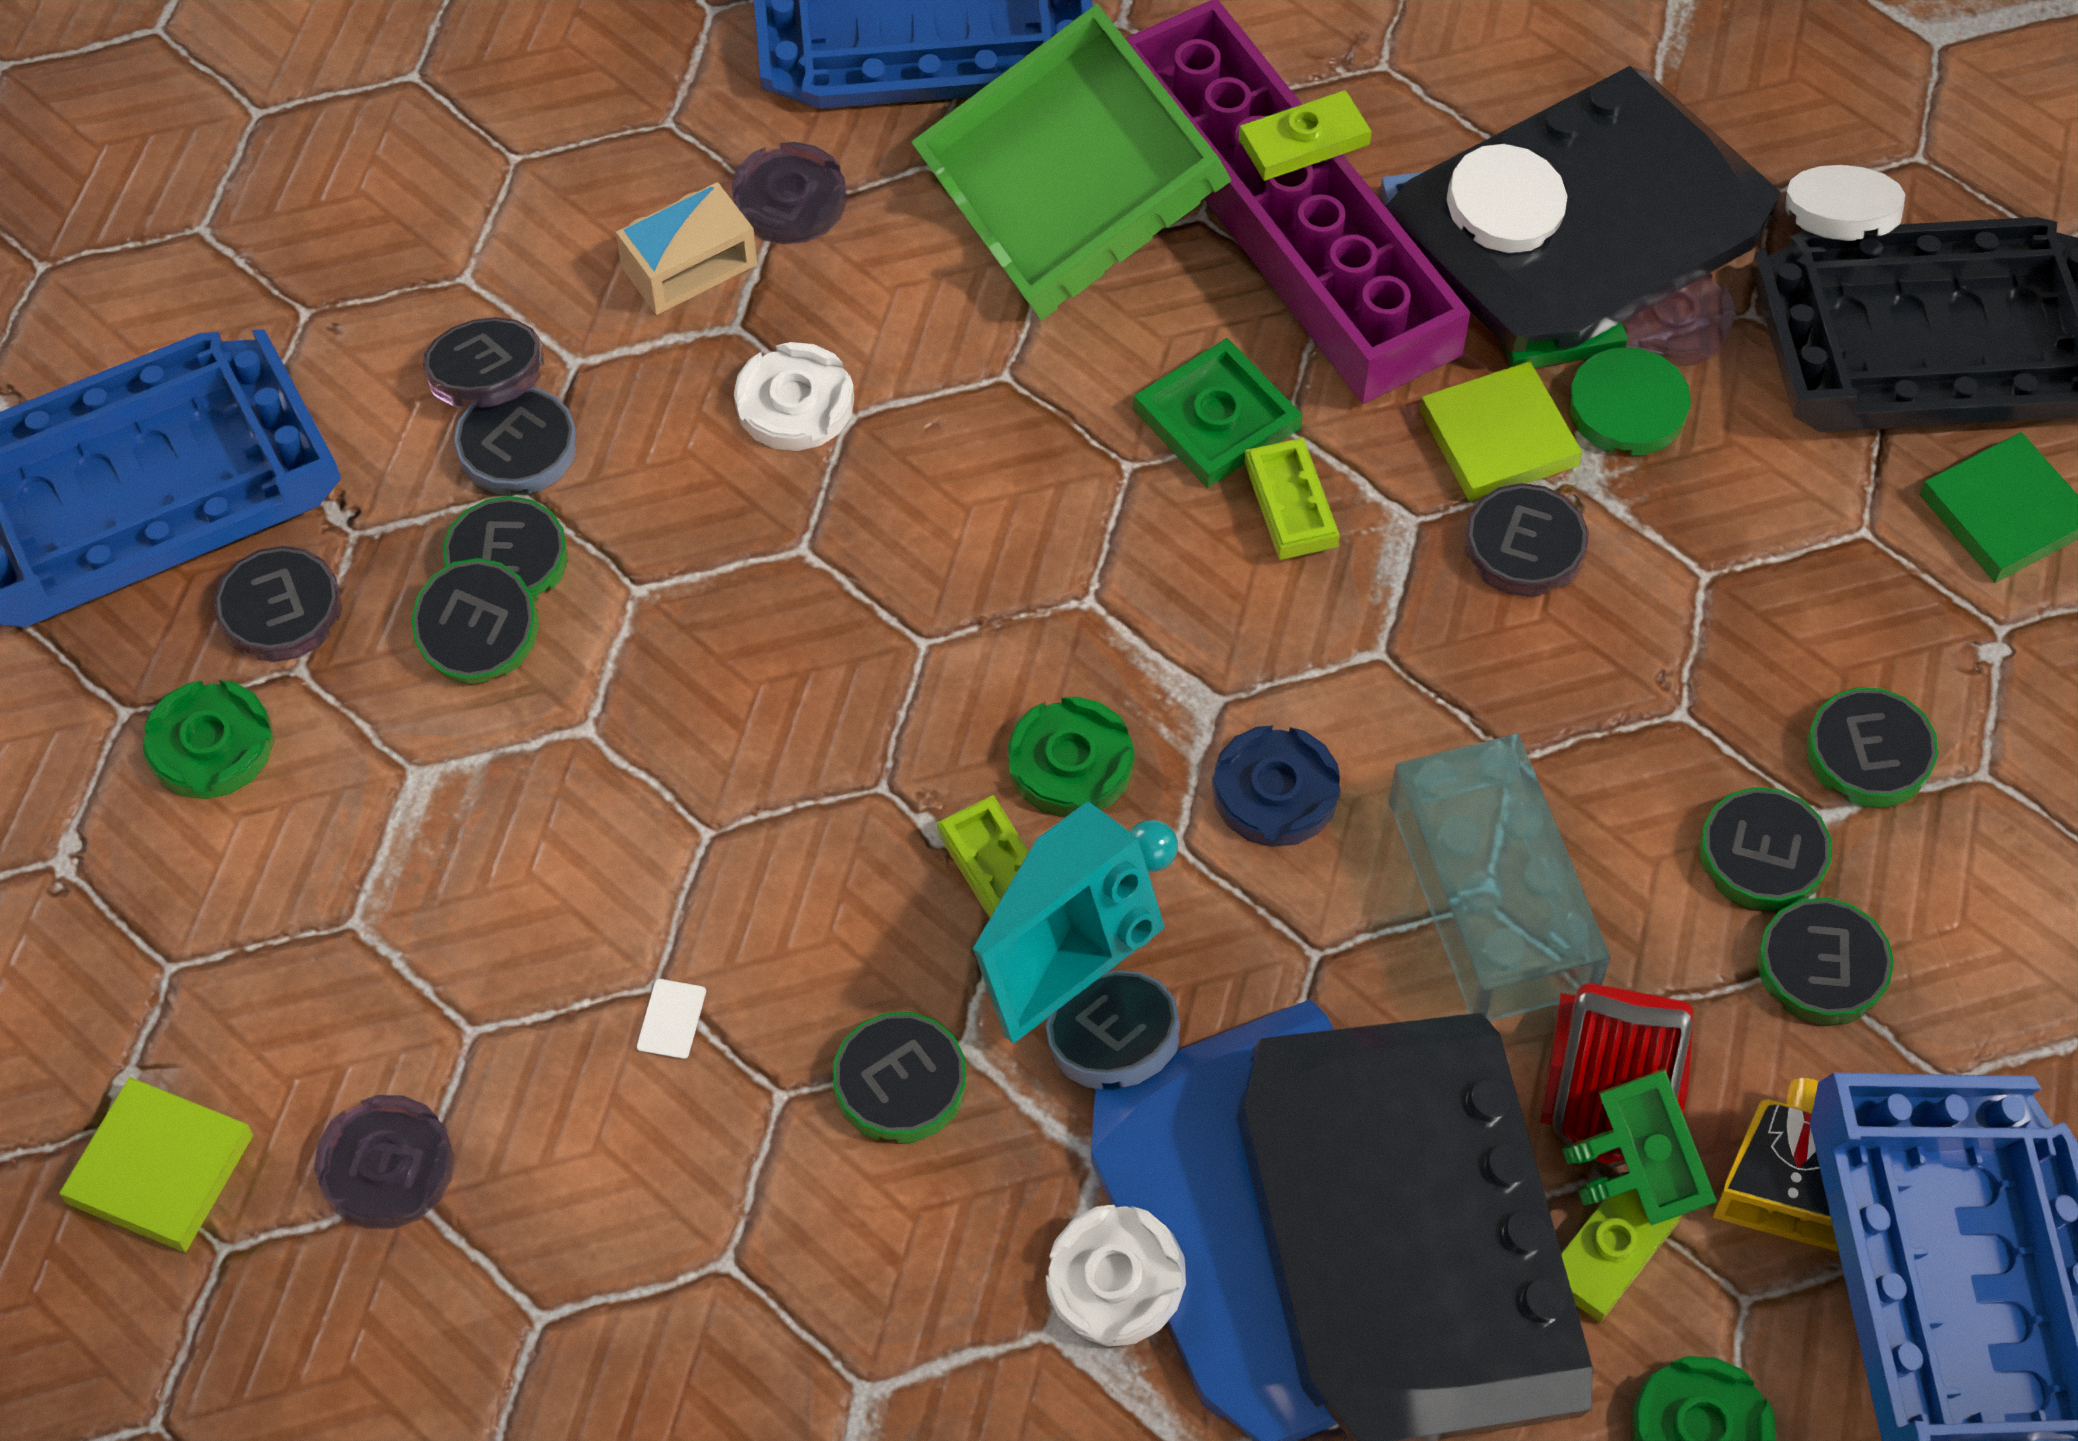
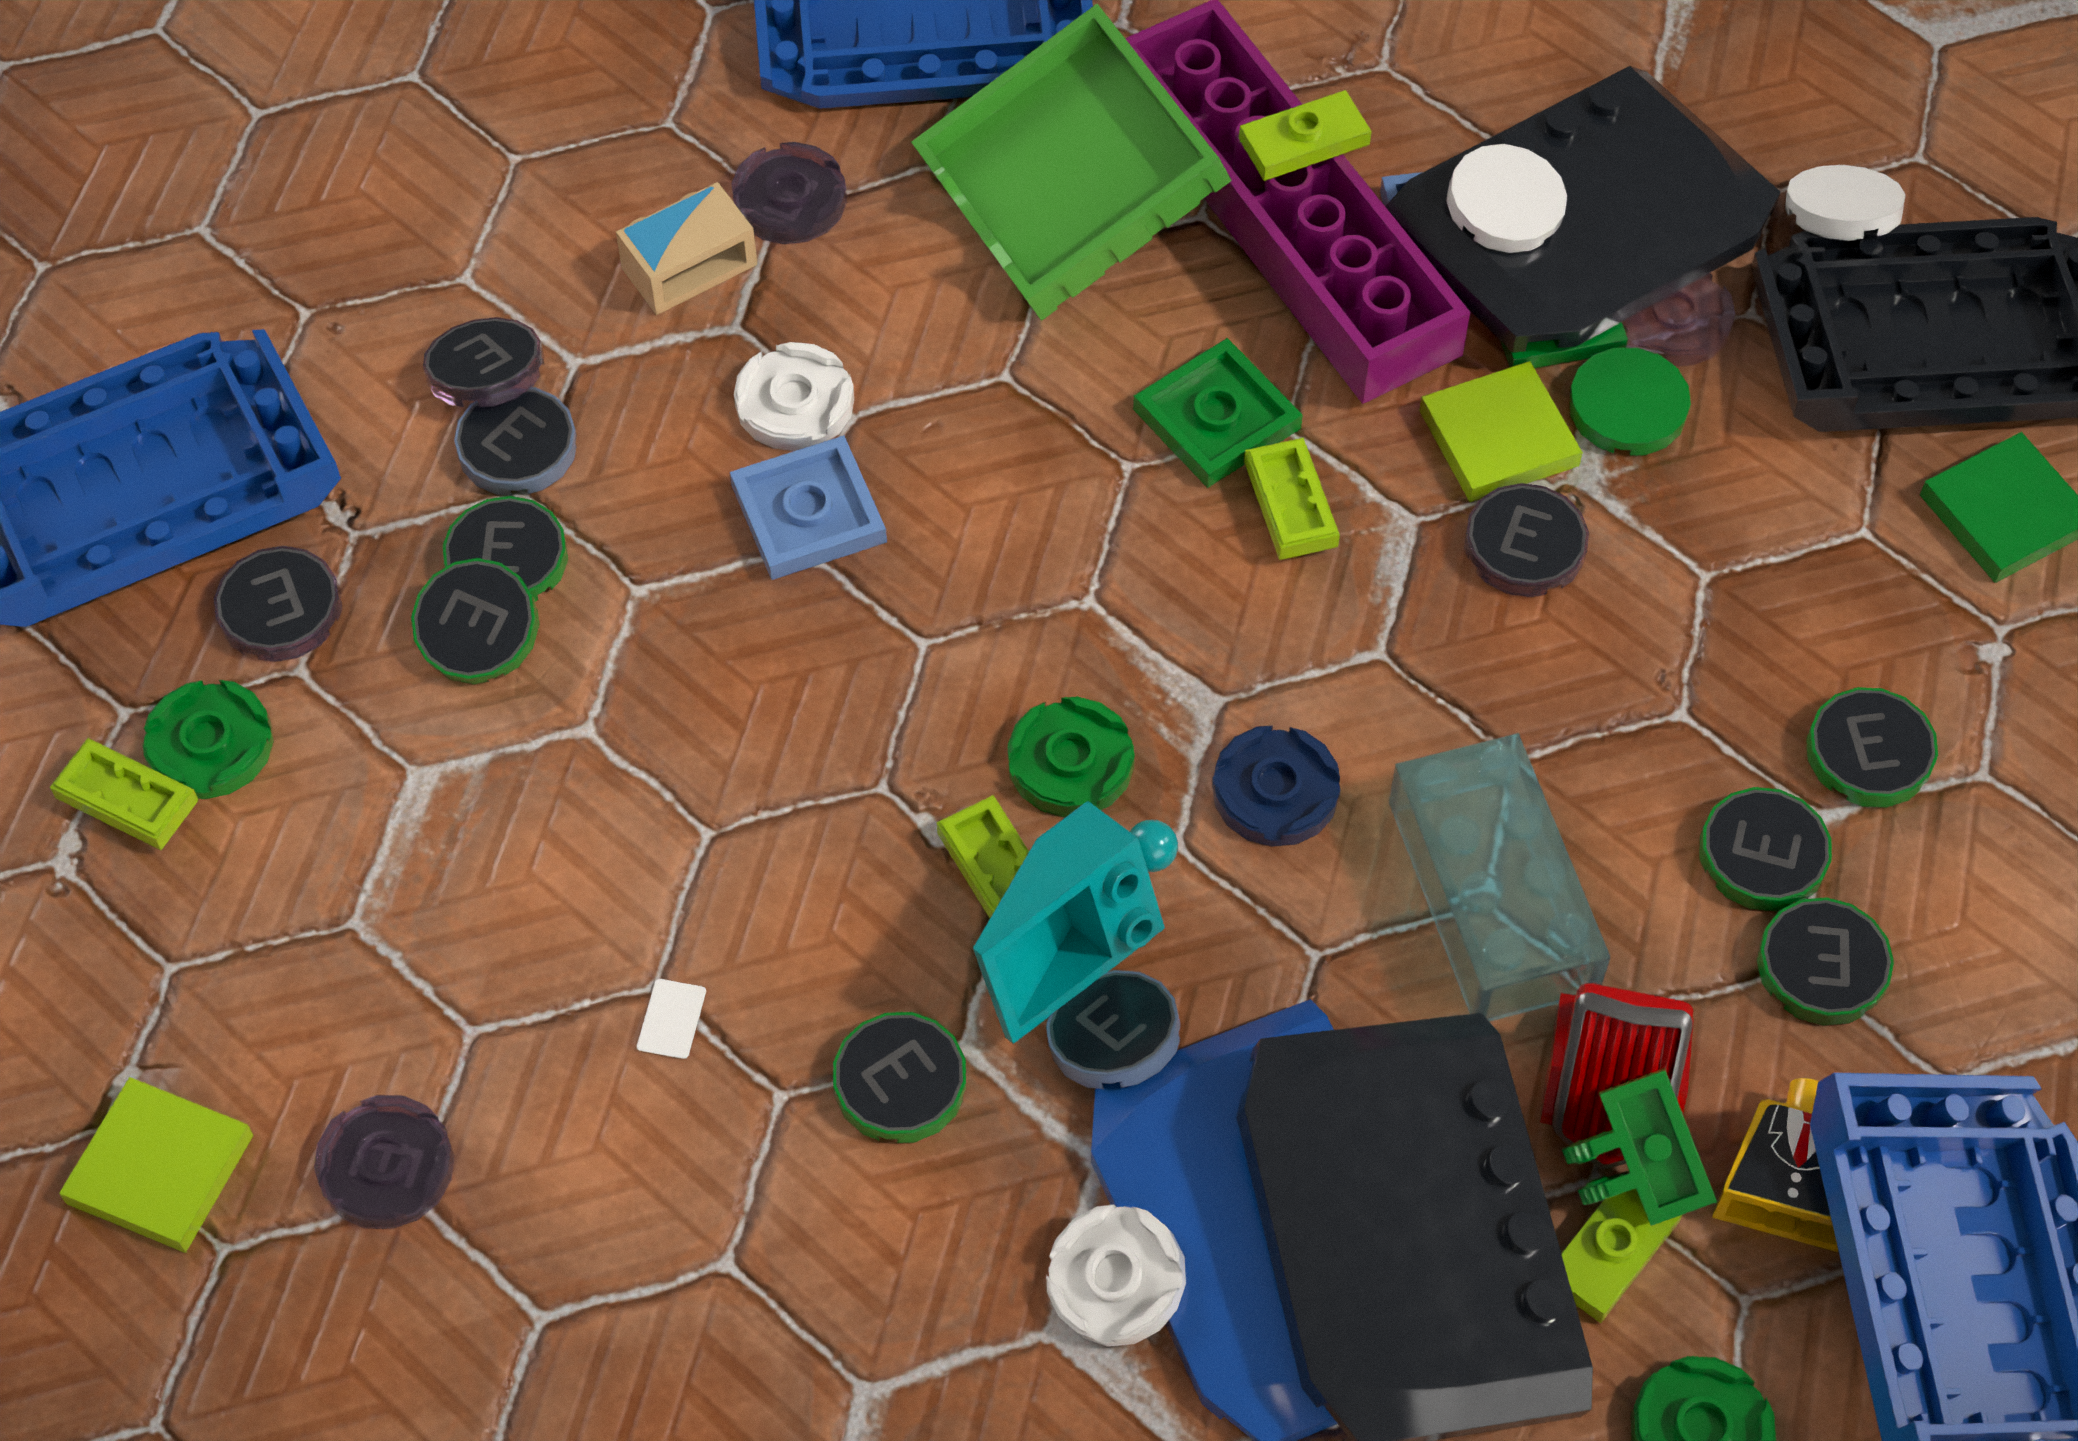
none -> lime plate [50,738,199,850]
none -> medium blue tile [730,435,887,580]

